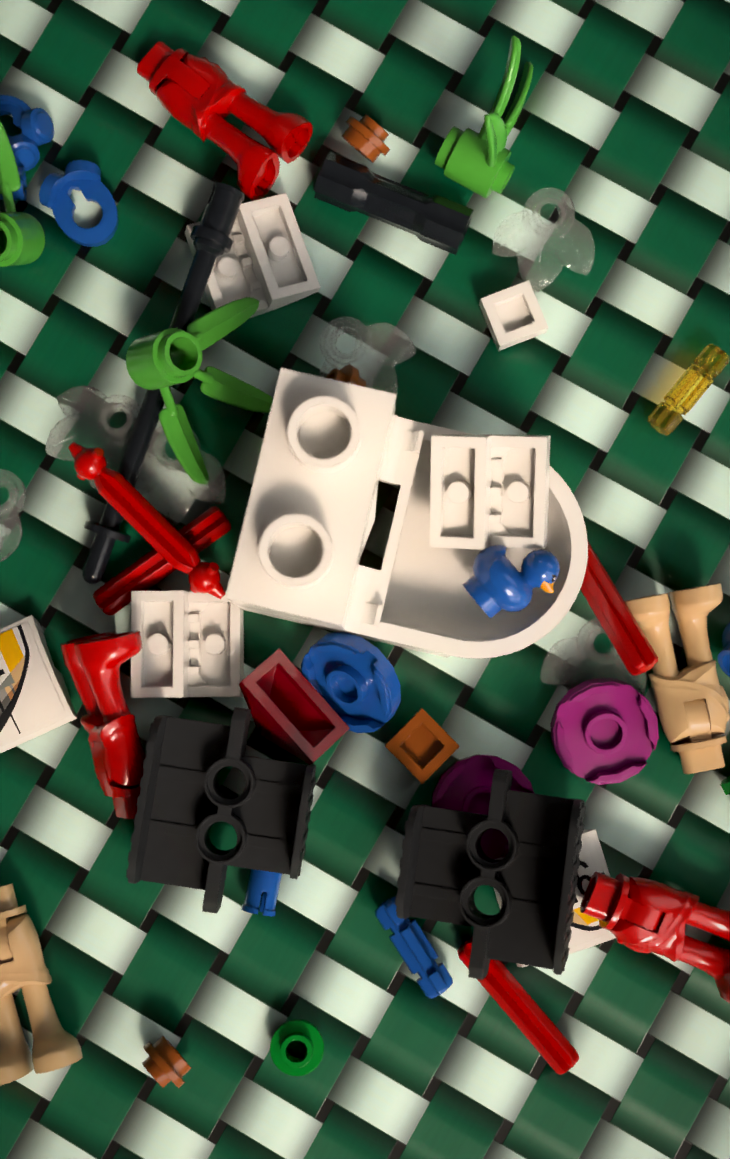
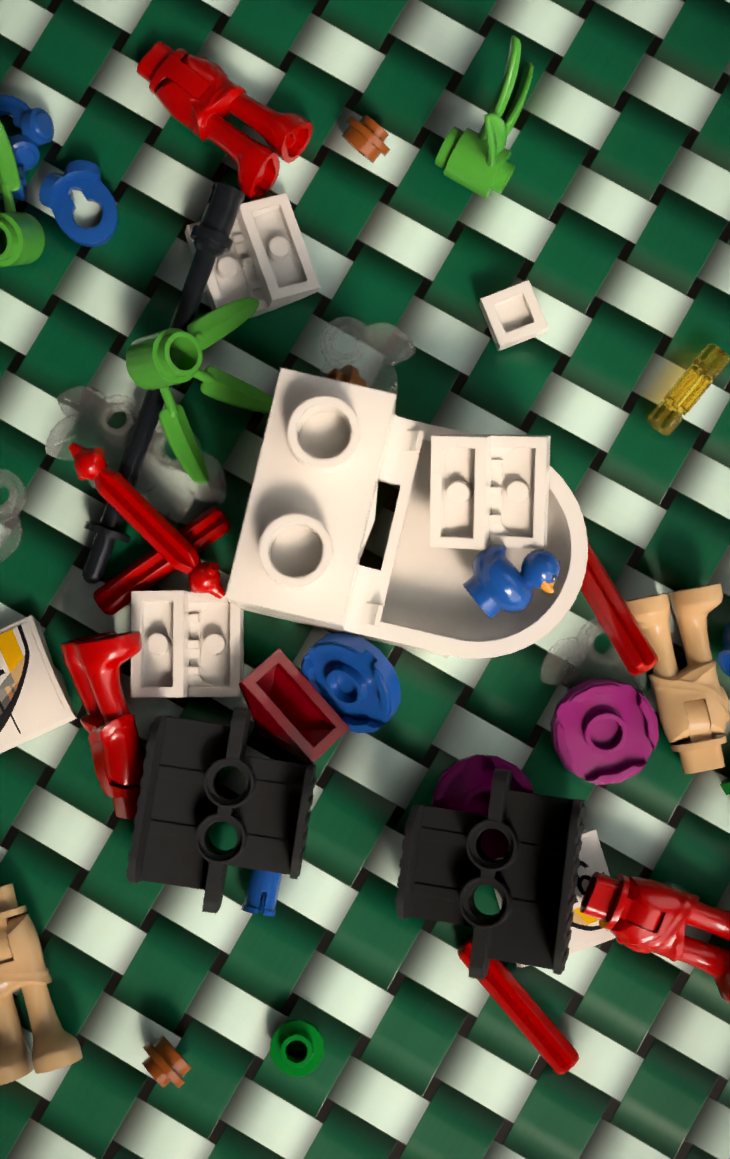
black axle [314,152,474,255] -> none
blue axle [375,896,453,999] -> none
dark orange plate [384,708,460,784] -> none
clear plate [492,187,595,293] -> none

